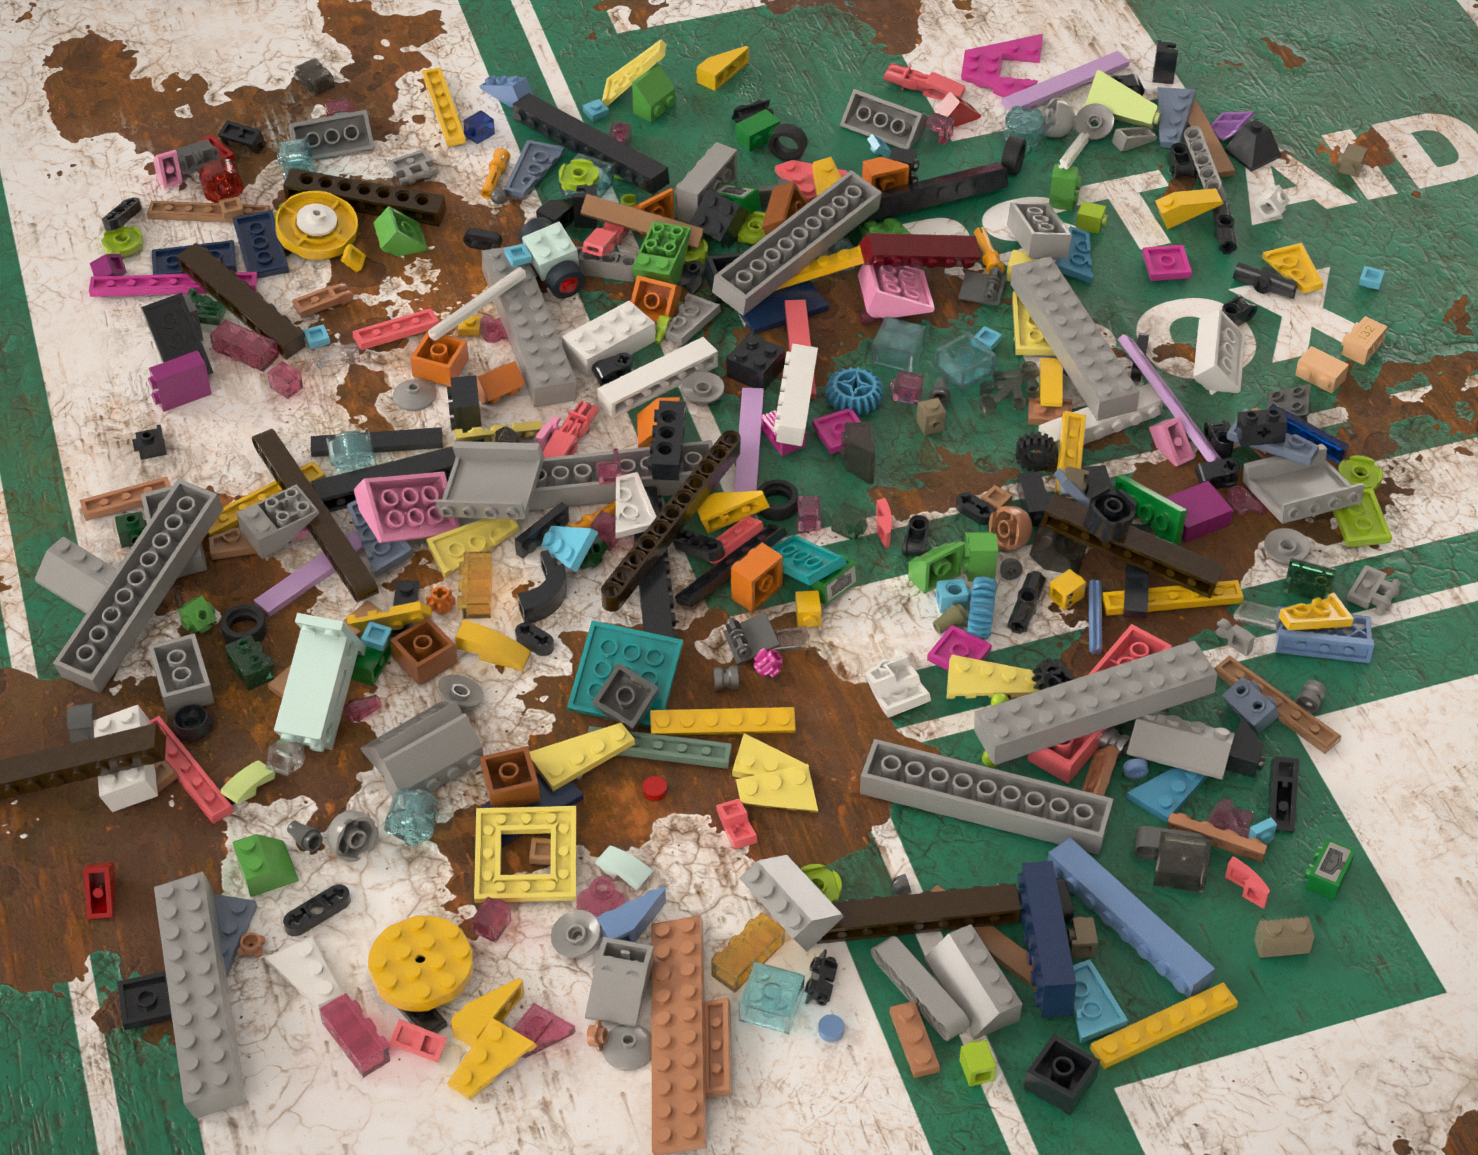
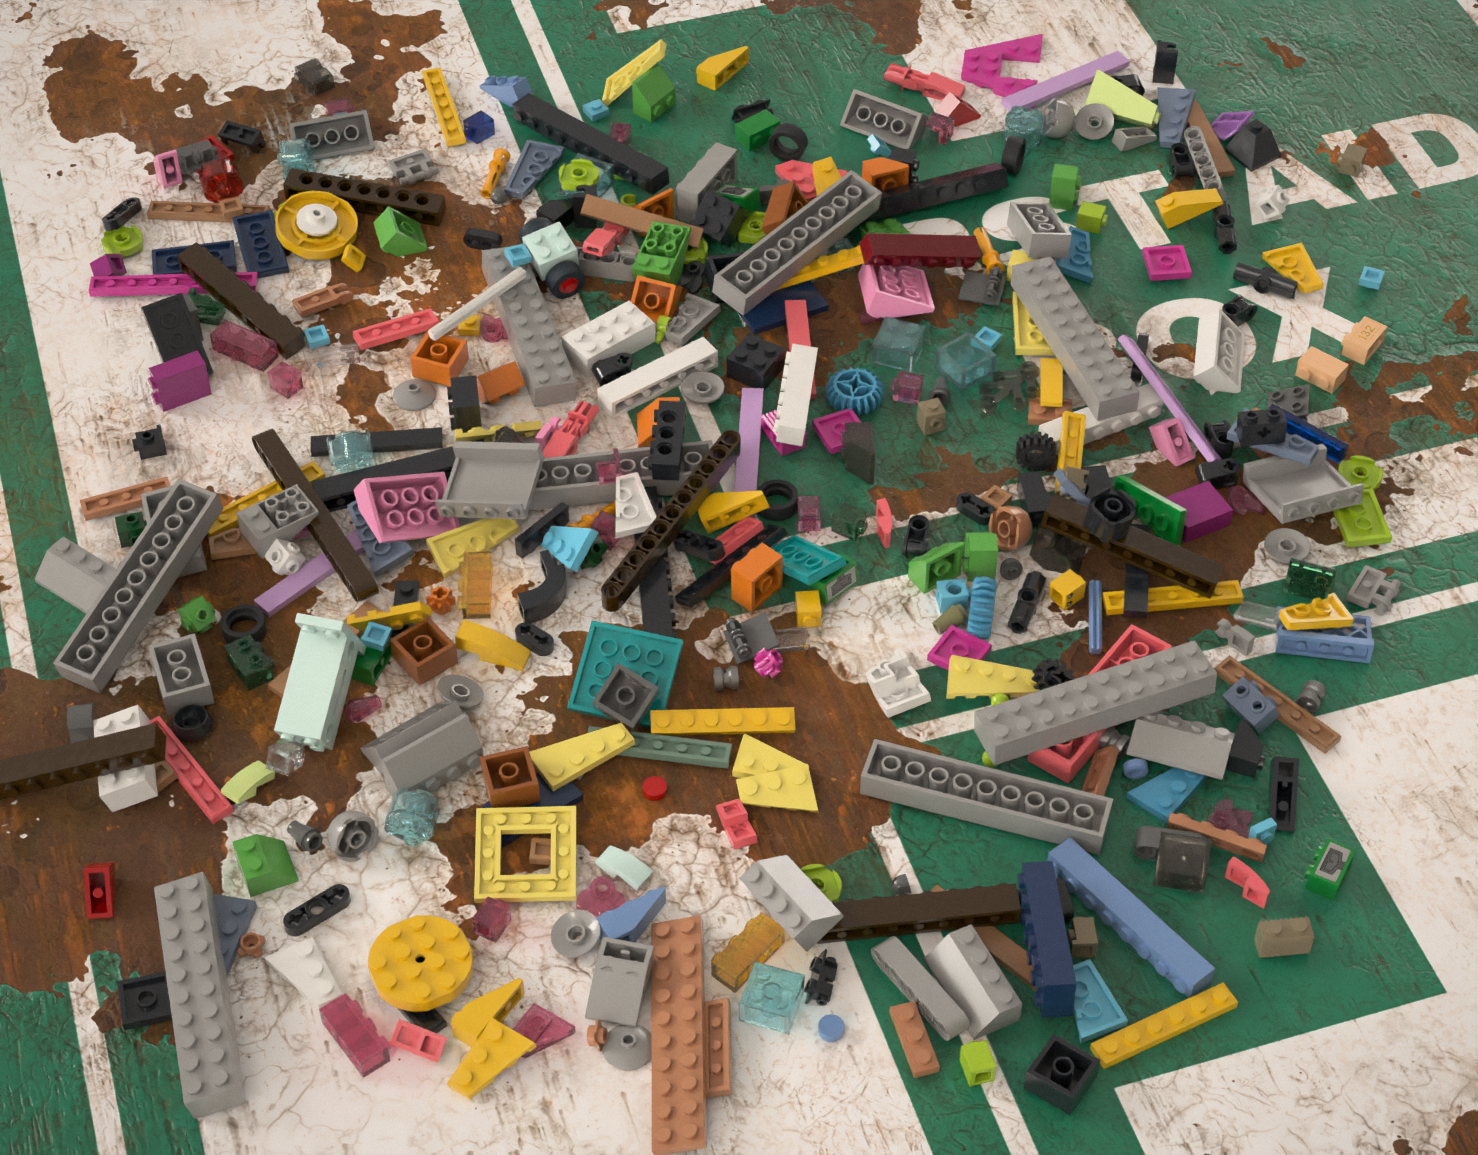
white axle [1059,132,1090,170] -> none
none -> white brick [265,538,306,576]

